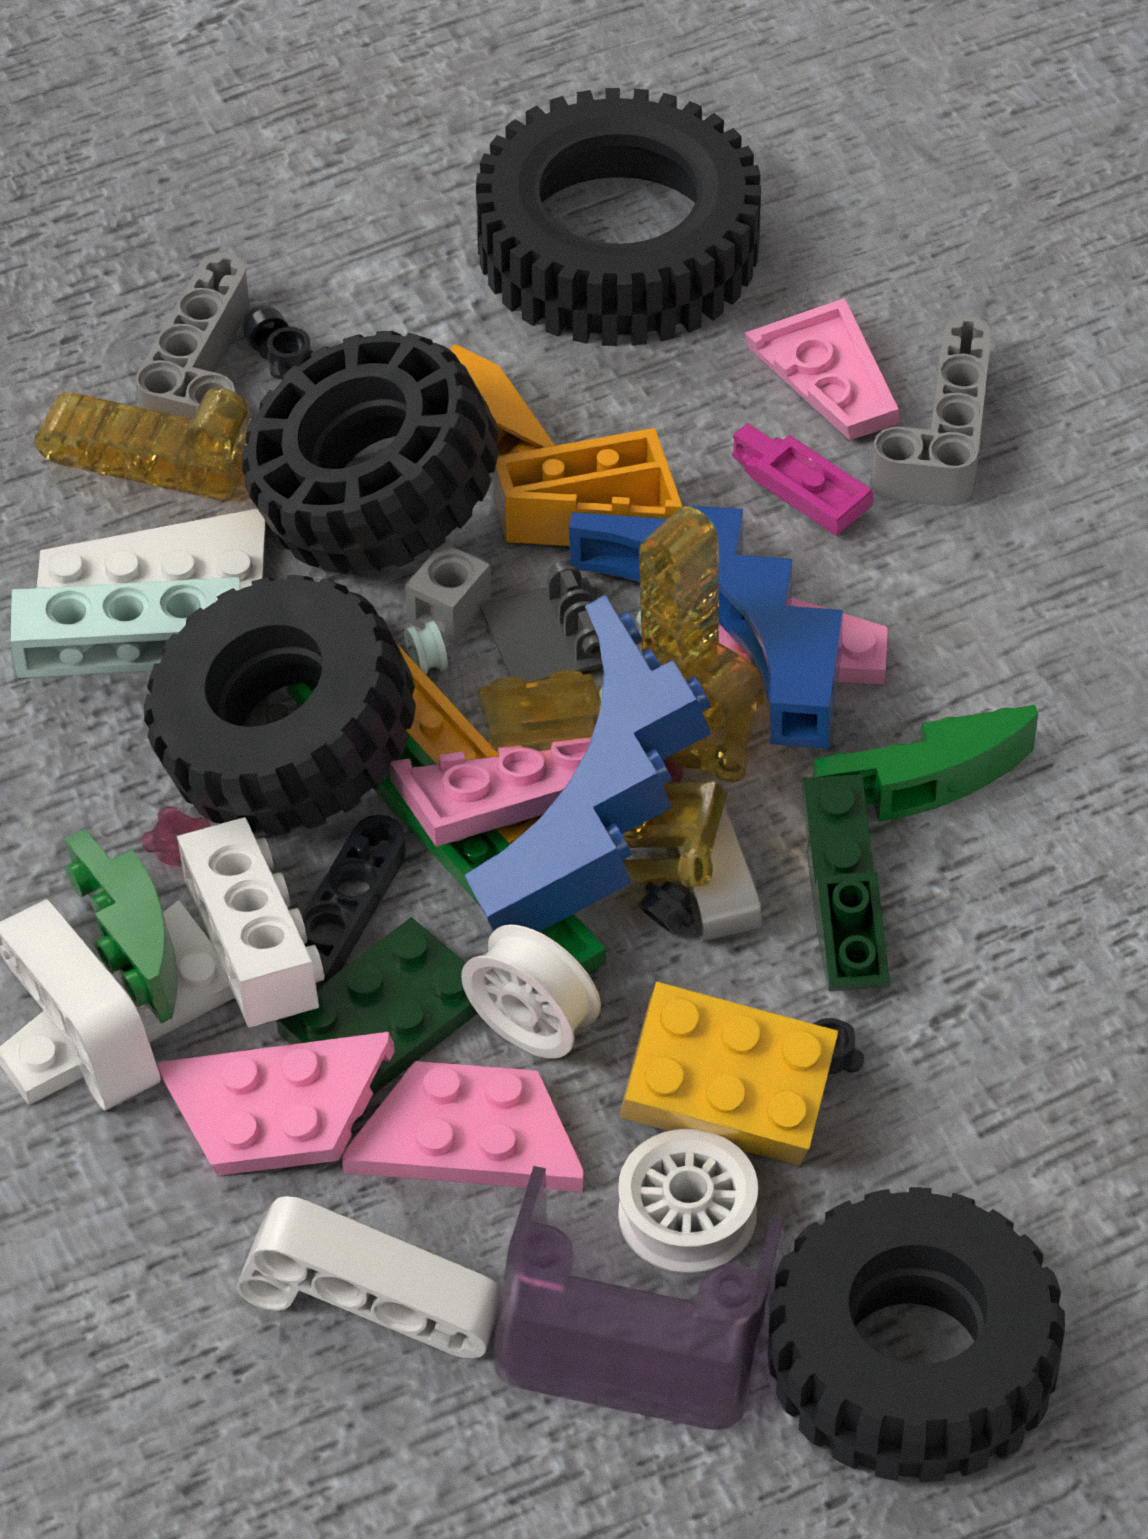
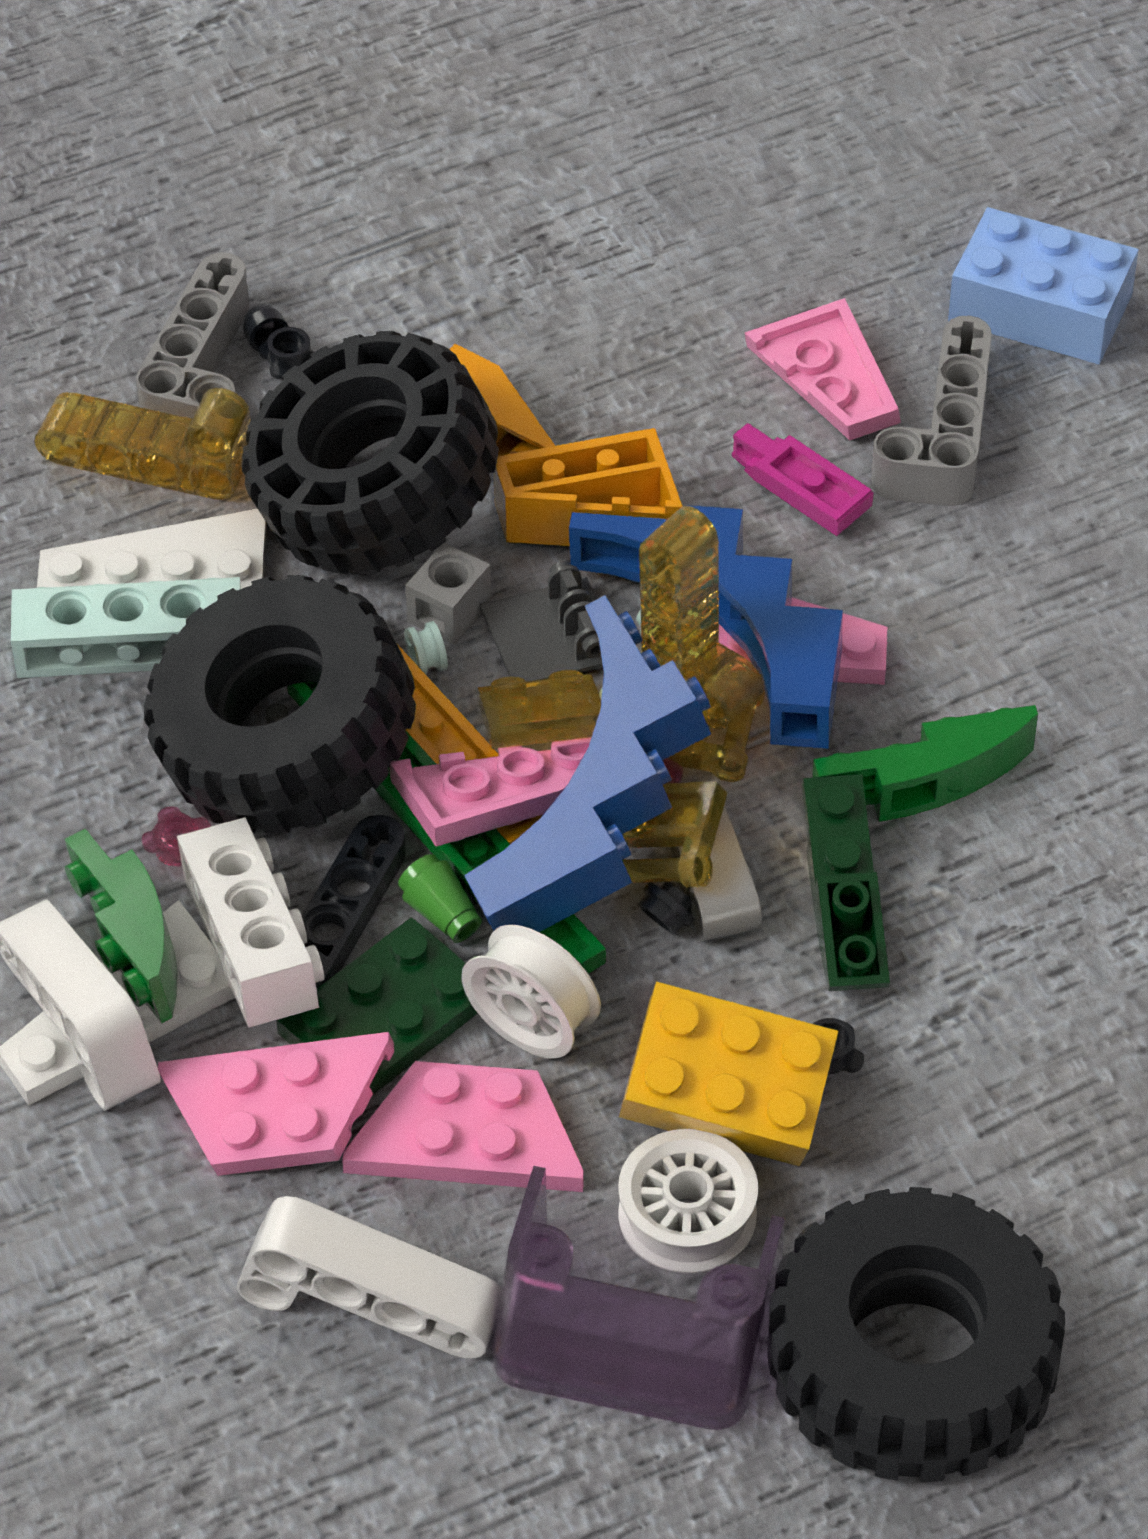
black tyre [476,88,762,346] -> none
none -> bright green cone [398,854,482,943]
none -> light blue brick [948,207,1139,365]

